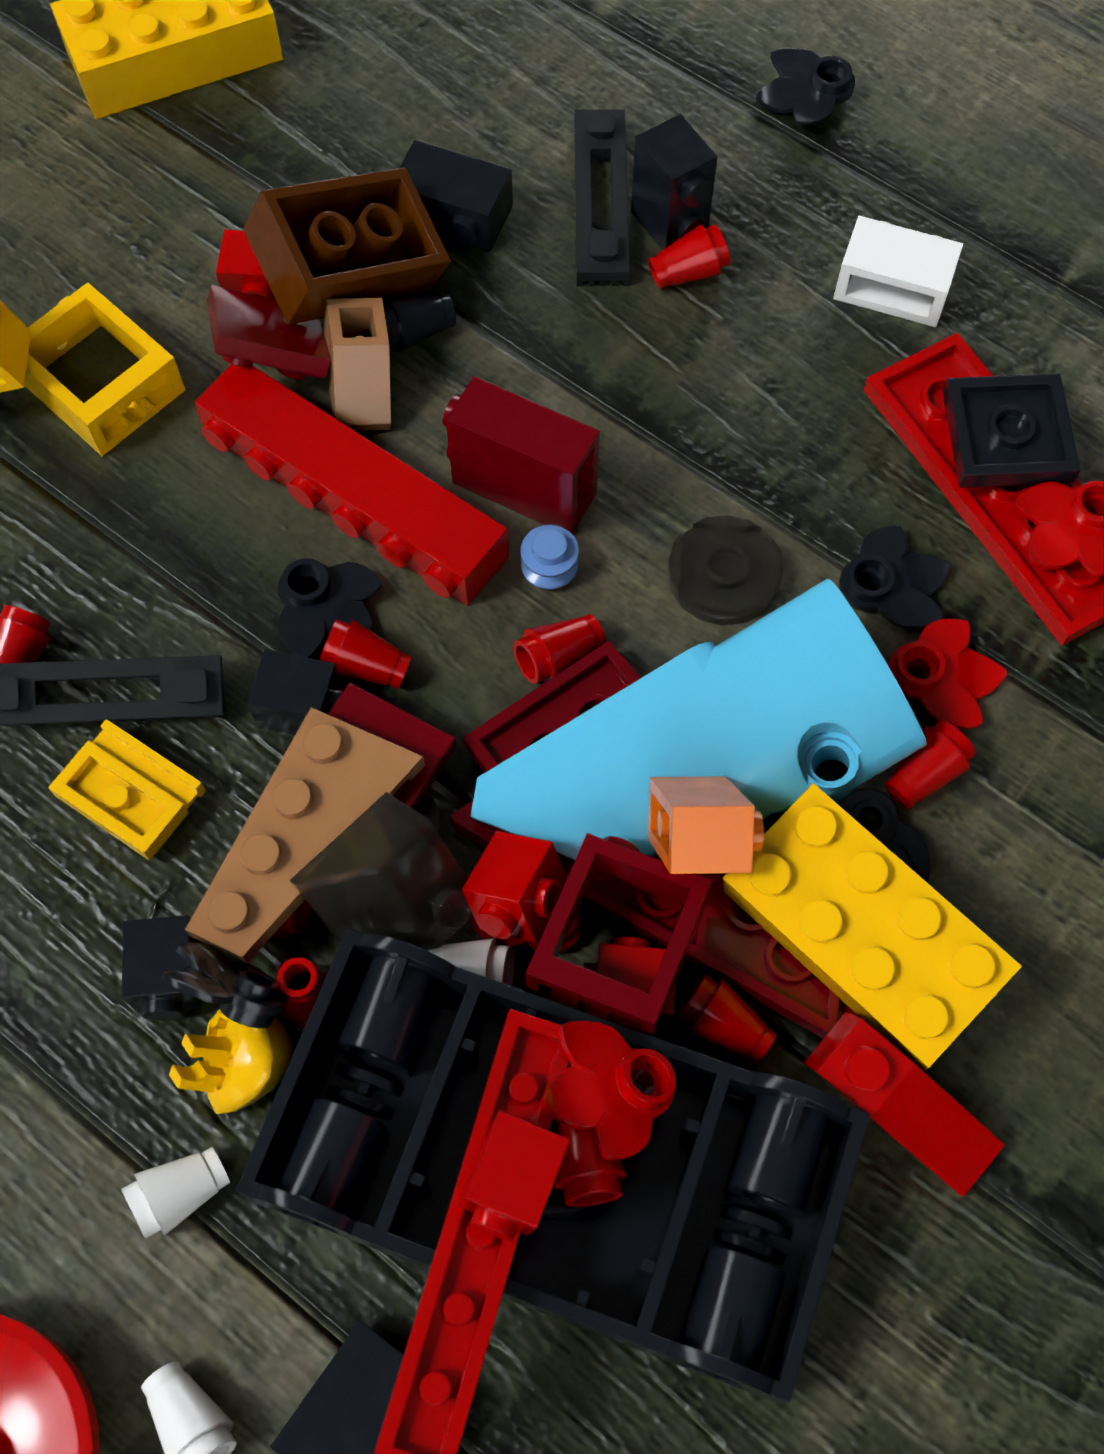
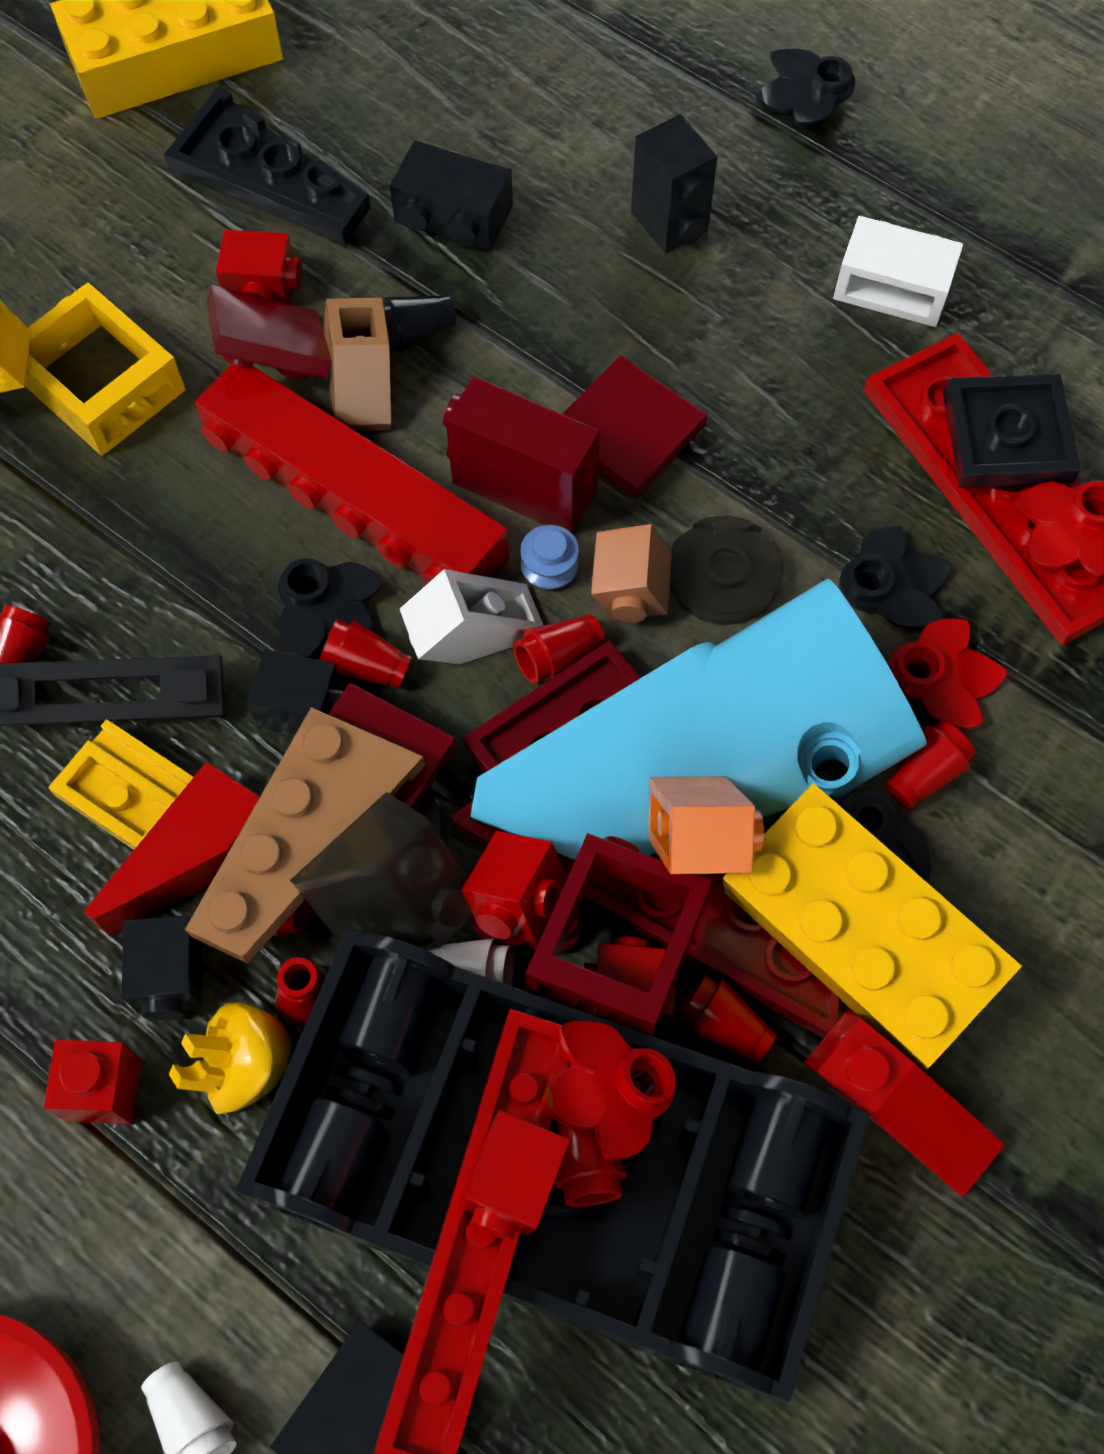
white cone [121,1147,230,1239] -> none
black plate [160,942,287,1028] -> none
reddish brown brick [243,167,451,325] -> none
black container [574,109,630,286] -> none
red cone [647,224,731,289] -> none
none -> red brick [44,1039,142,1125]
none -> red slope [84,762,260,937]
none -> black wing [164,85,371,245]
none -> white slope [400,569,543,664]
none -> dark red tile [562,355,707,499]
none -> nougat brick [591,524,672,623]

